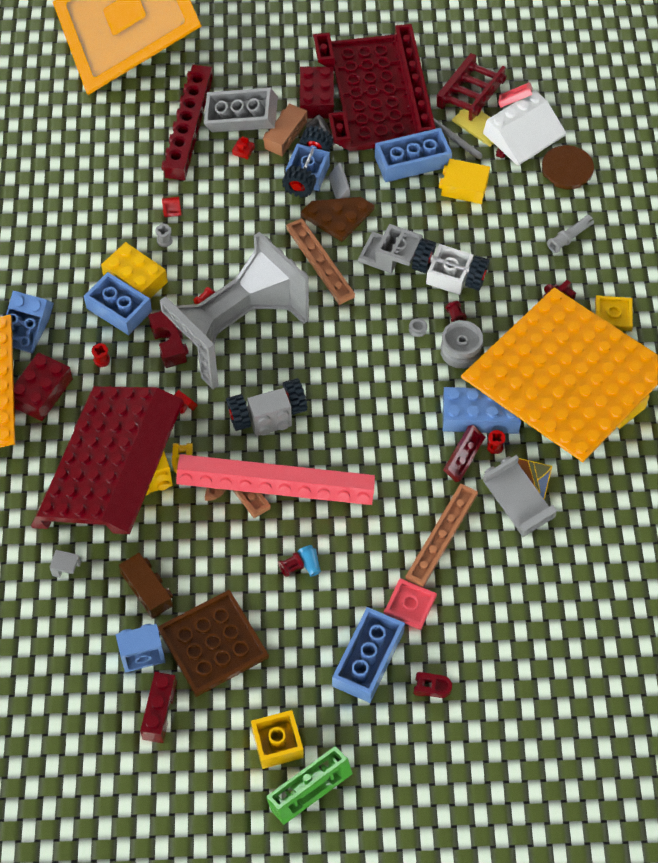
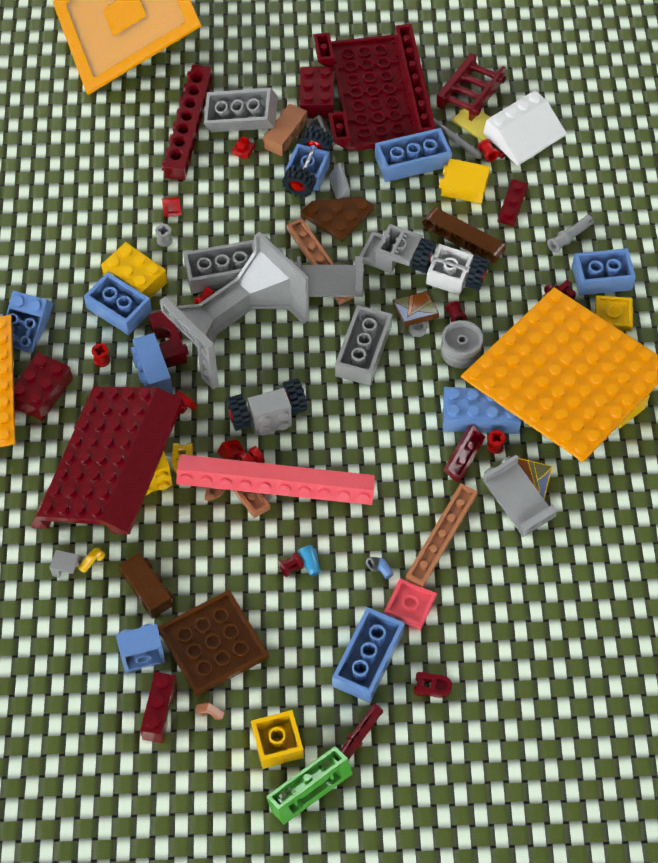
coral tile [498,82,533,108] -> none
reddish brown tile [541,145,594,189] -> none
none -> yellow arm [78,548,105,573]
none -> medium blue brick [131,333,173,395]
none -> light grey brick [183,240,254,294]
none -> nougat tile [195,703,224,720]
none -> red slope [217,440,246,460]
none -> red wheel [238,446,265,463]
none -> light grey panel [296,256,363,297]
none -> light grey brick [335,305,393,386]
none -> dark red pin [340,704,383,760]
none -> arm [365,557,394,579]
none -> tile [392,291,439,327]
none -> reddish brown beam [422,208,506,263]
none -> red bush [478,139,499,162]
none -> dark red plate [497,179,529,227]
none -> medium blue brick [572,248,636,296]

